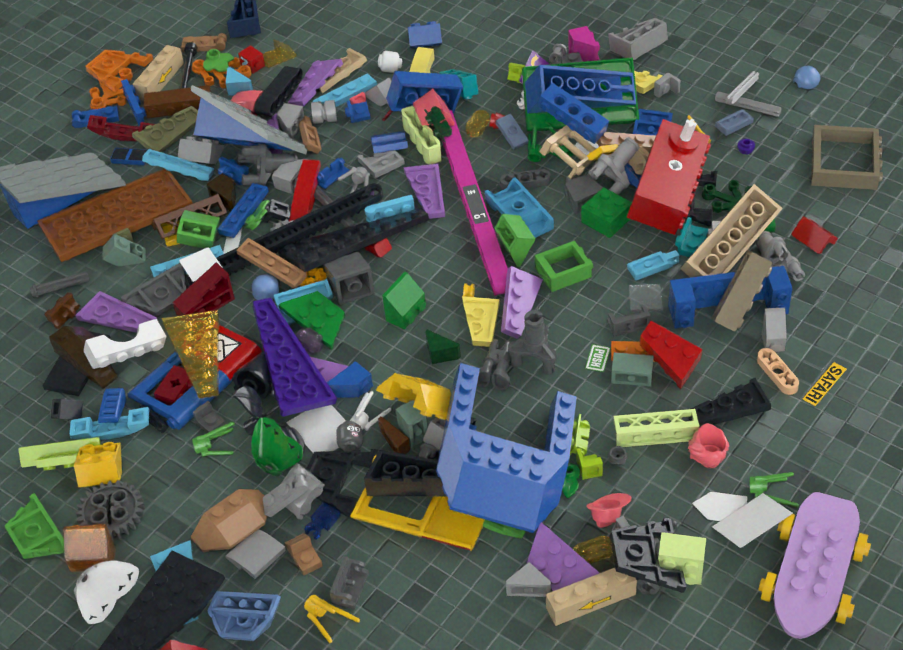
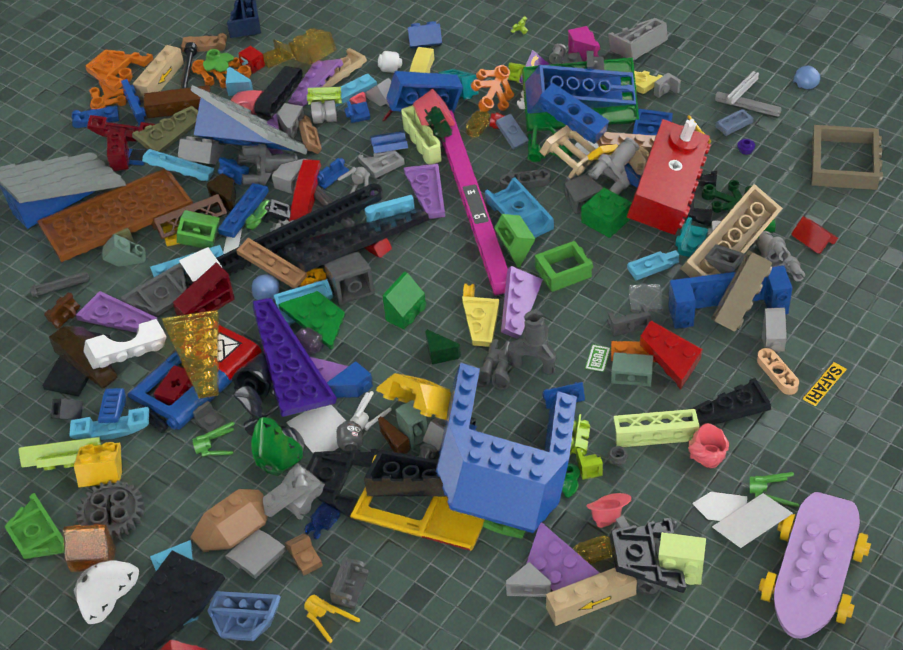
none -> dark red brick [107,131,129,171]
none -> clear yellow brick [289,28,337,64]
none -> lime hinge [307,87,342,105]
none -> orange plant [471,65,514,112]
none -> lime plant [510,16,528,35]
none -> blue hinge [542,382,585,409]
none -> dark grey bracket [587,51,604,70]
none -> dark grey slope [705,244,746,274]

